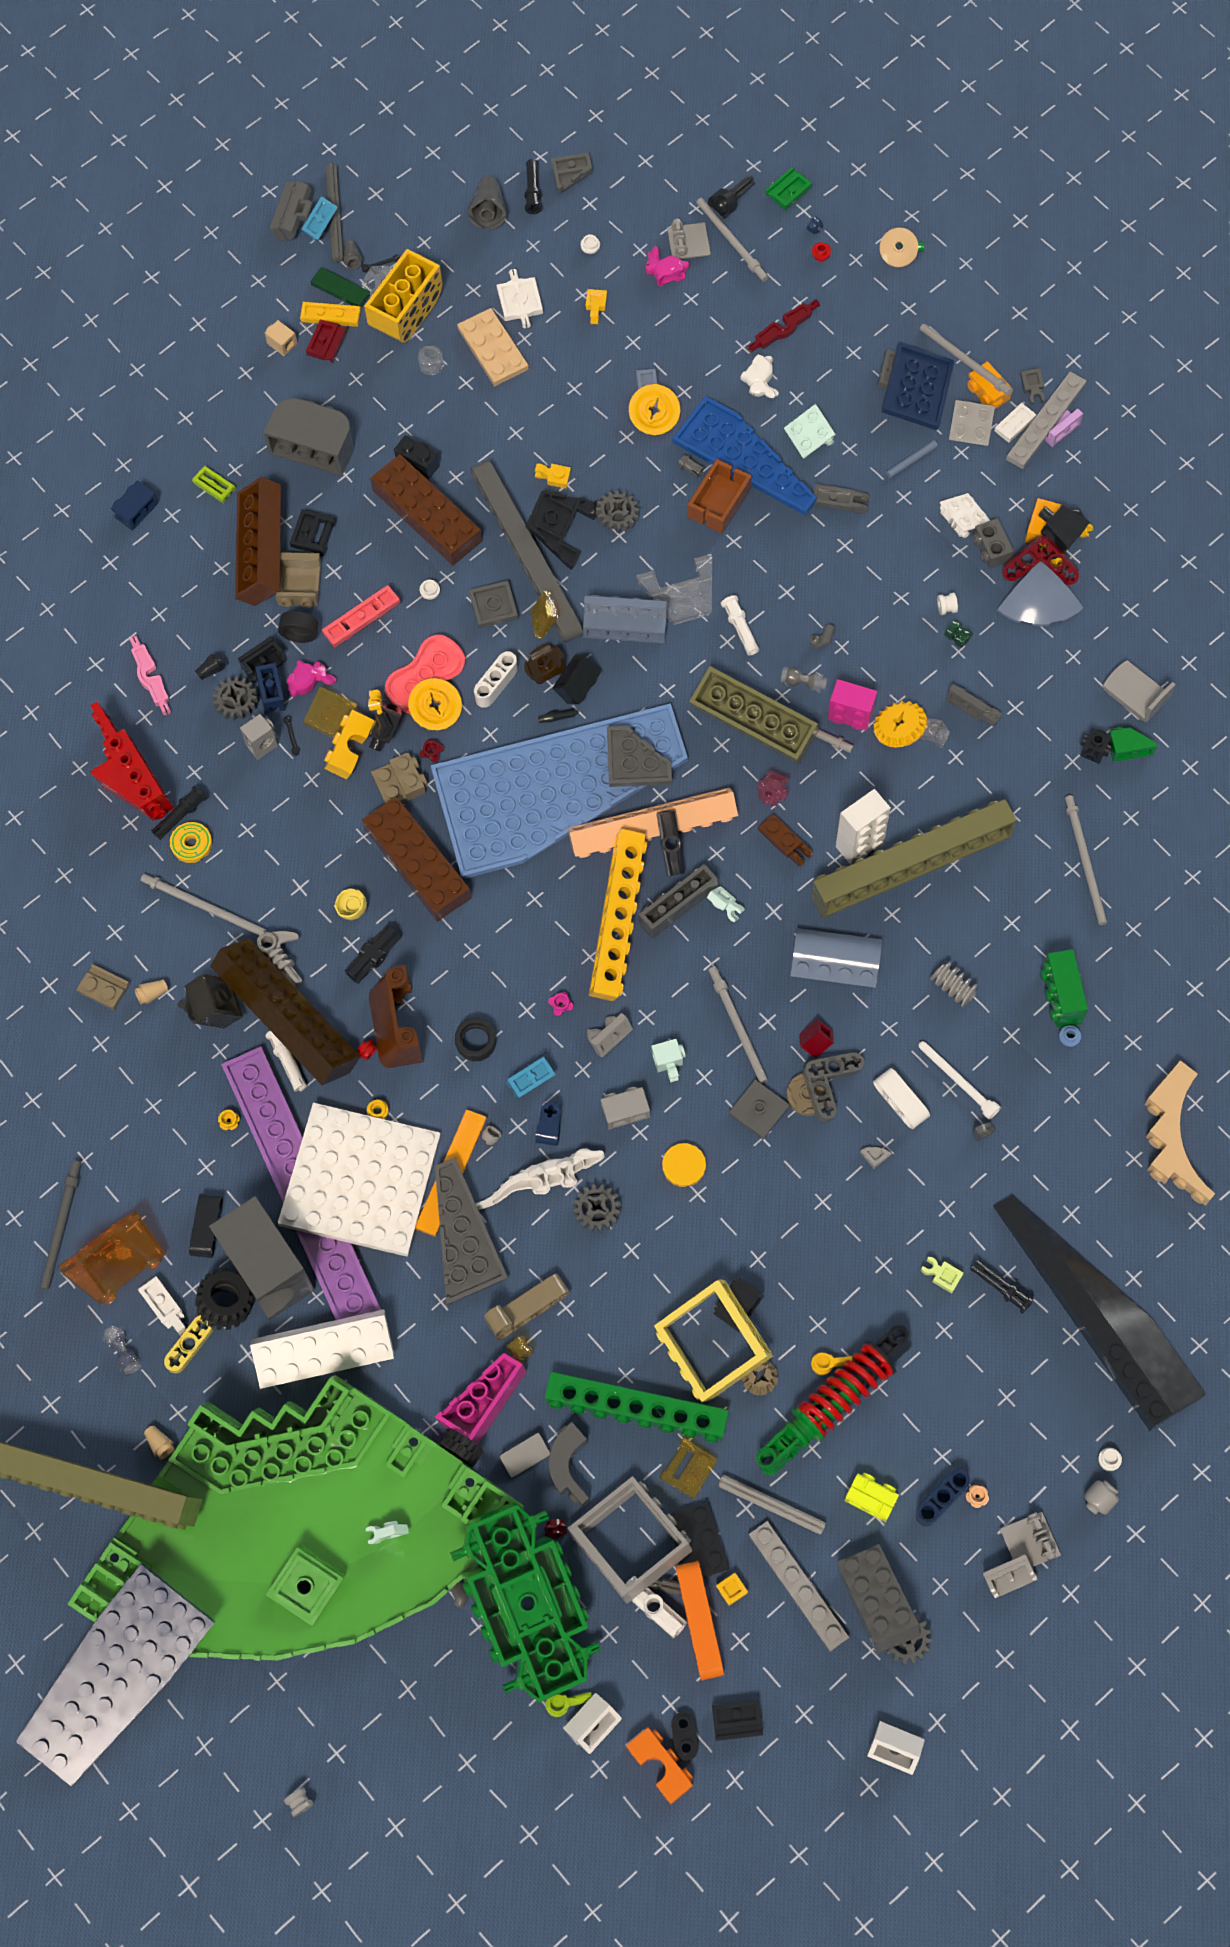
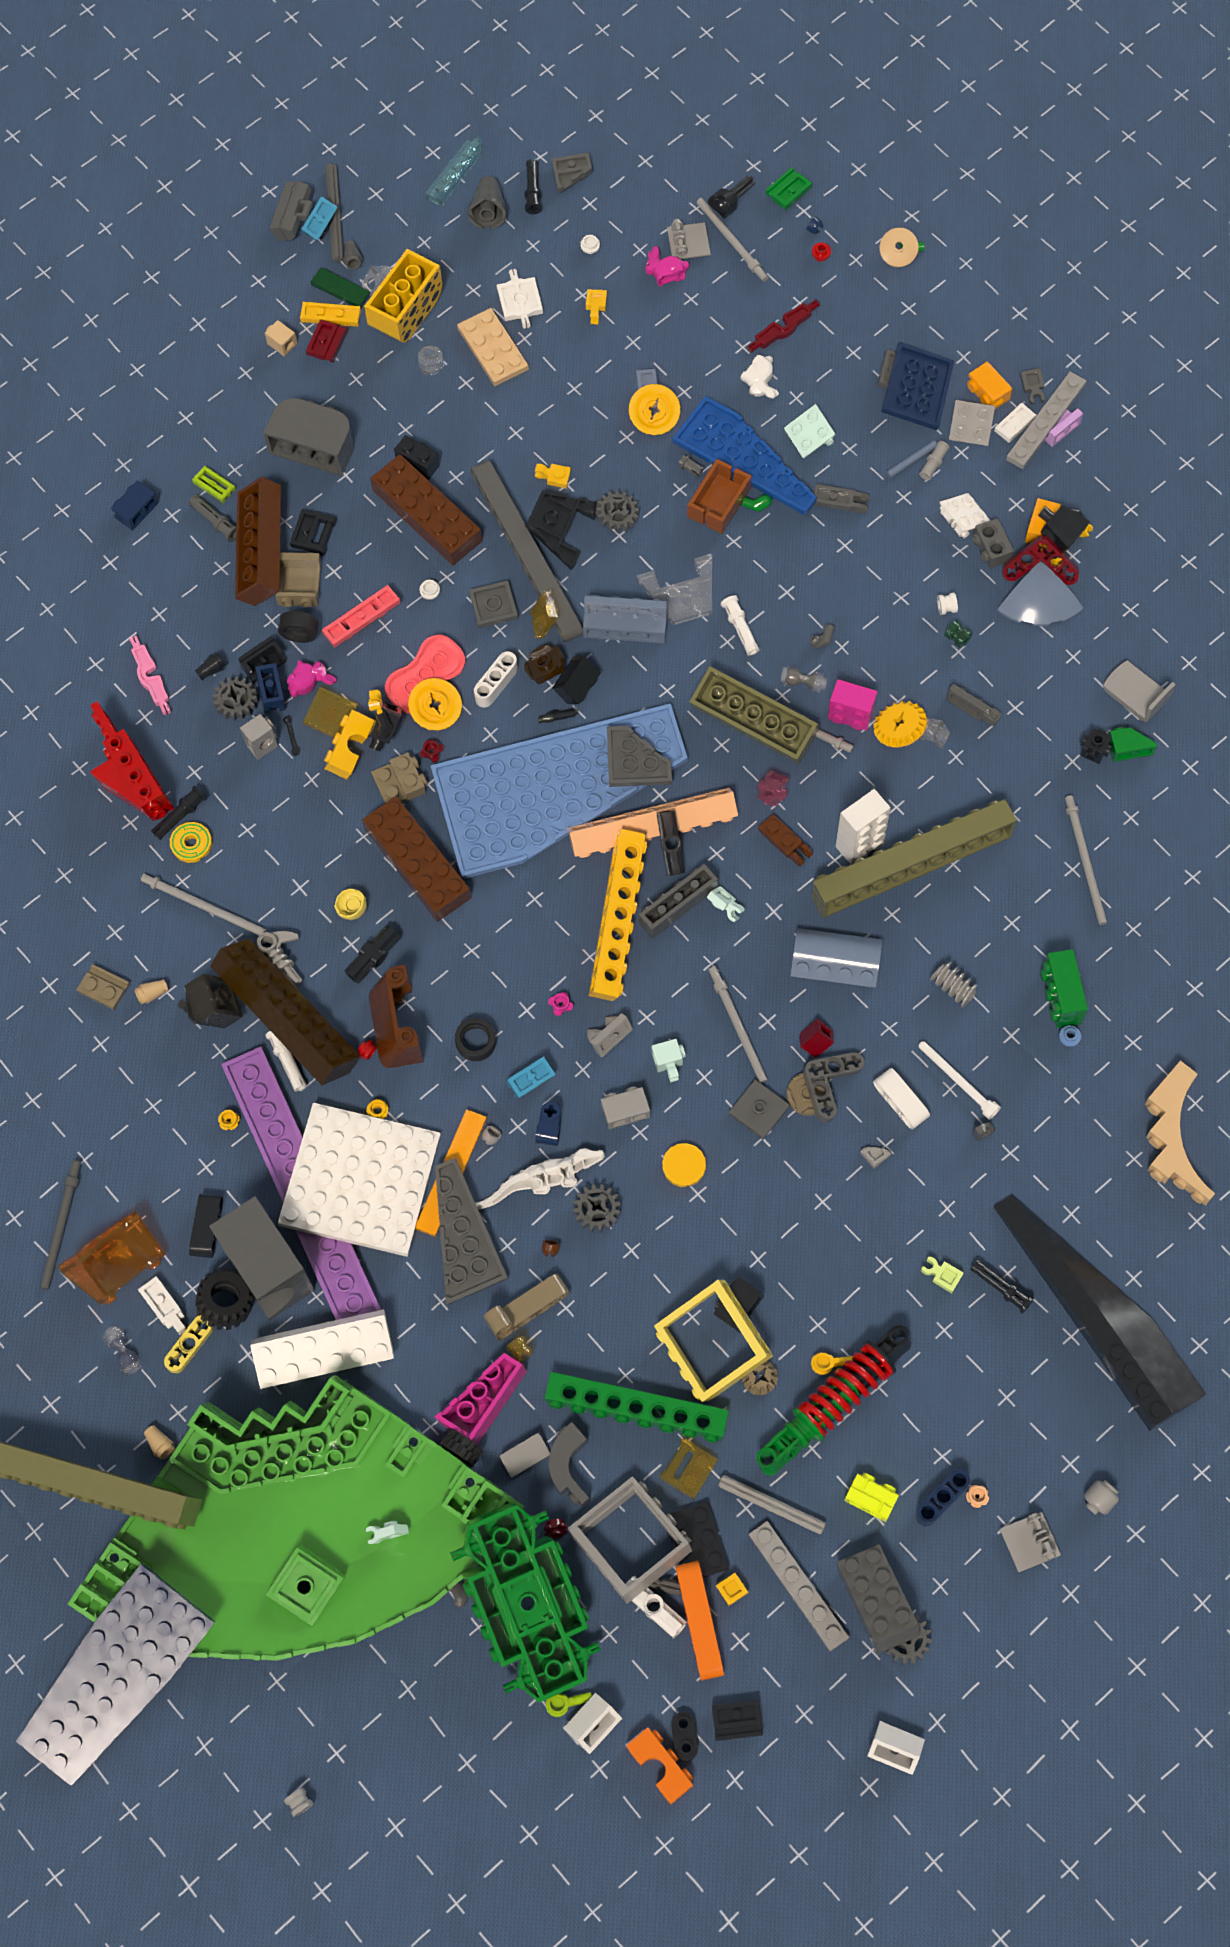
black hinge [361,254,400,273] -> none
light grey bar [920,324,1013,396] -> none
light grey hinge [983,1554,1038,1598] -> none
white plate [1098,1448,1122,1471] -> none
none -> dark grey pin [189,495,236,542]
none -> clear light blue fence [425,136,483,206]
none -> reddish brown hinge [542,1240,560,1257]
none -> green arm [742,494,772,512]
none -> light grey pin [919,441,950,480]

